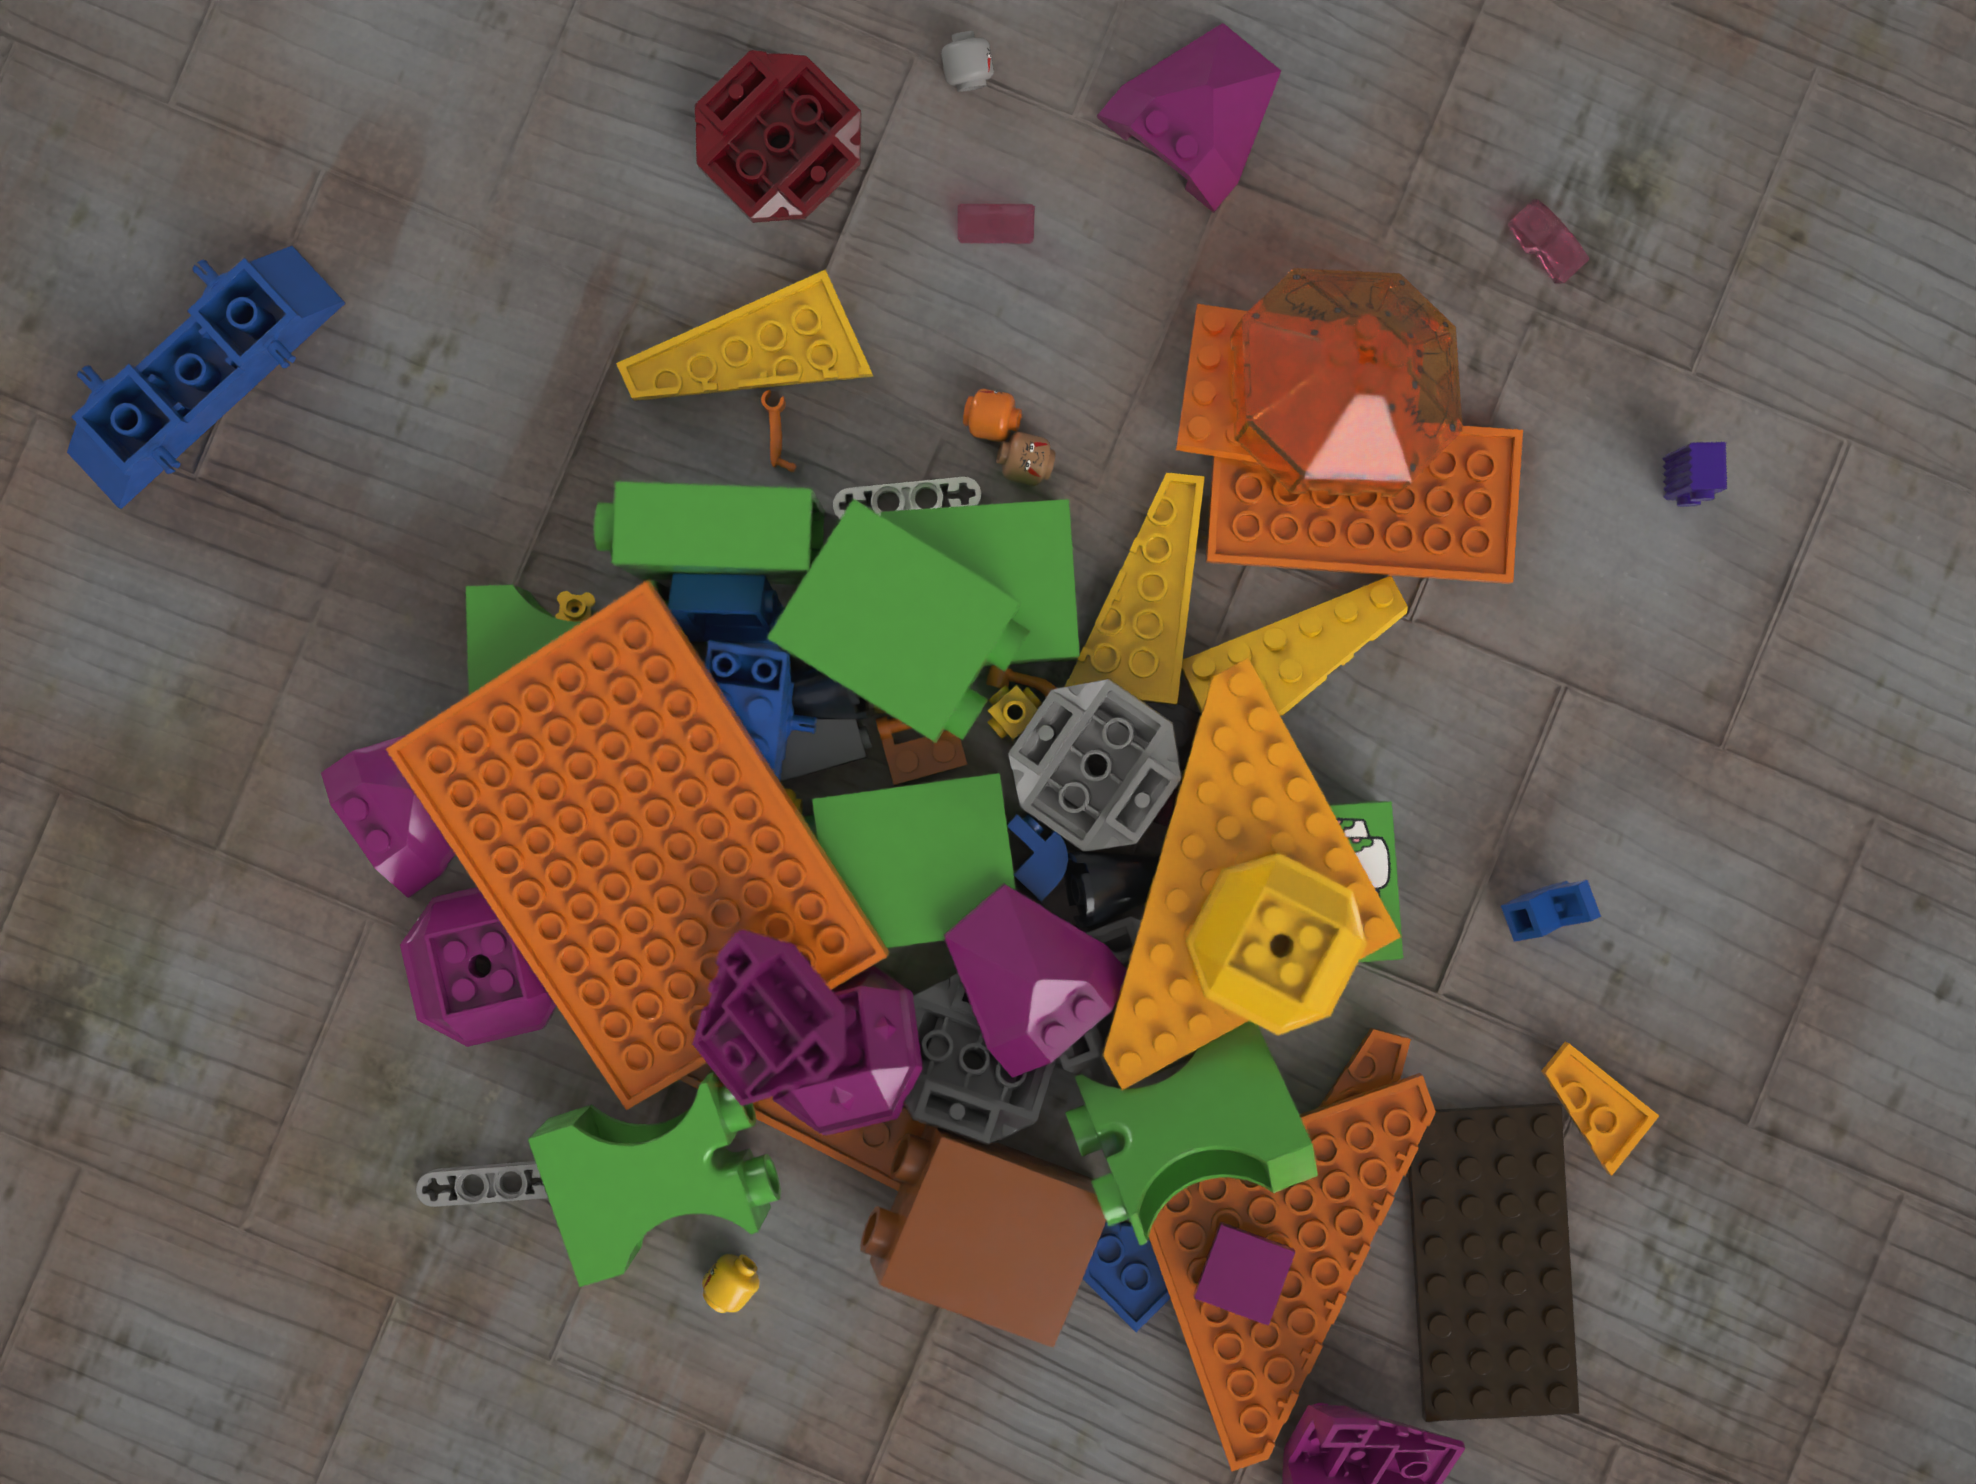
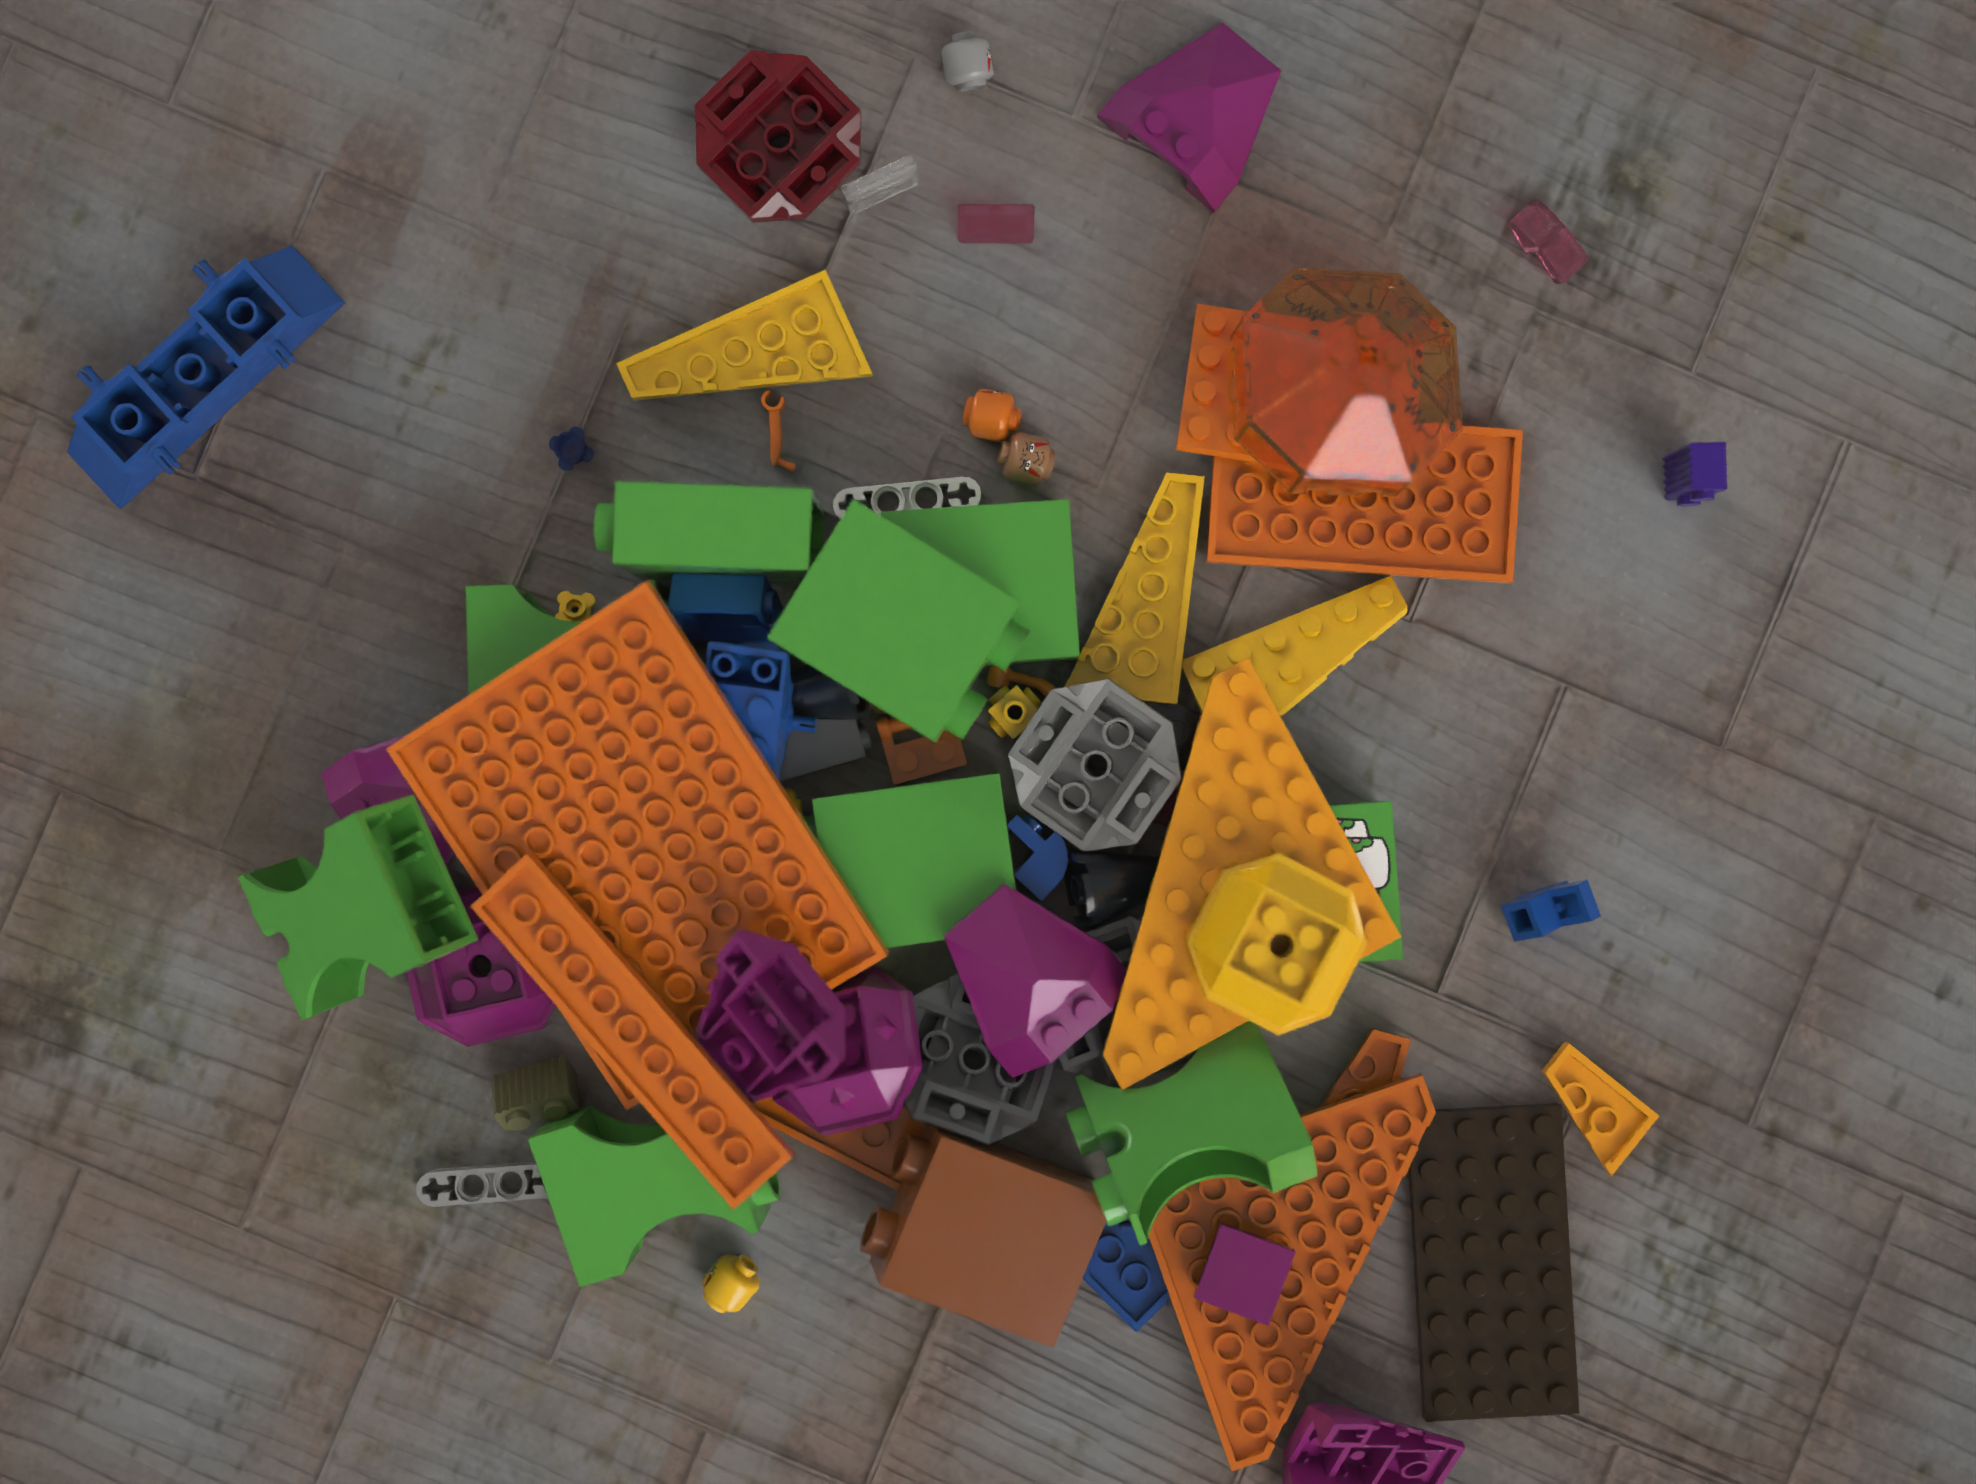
none -> bright green brick [238,794,479,1021]
none -> orange plate [470,852,796,1210]
none -> olive brick [491,1054,580,1131]
none -> clear blue plate [549,426,594,471]
none -> clear plate [841,154,919,216]

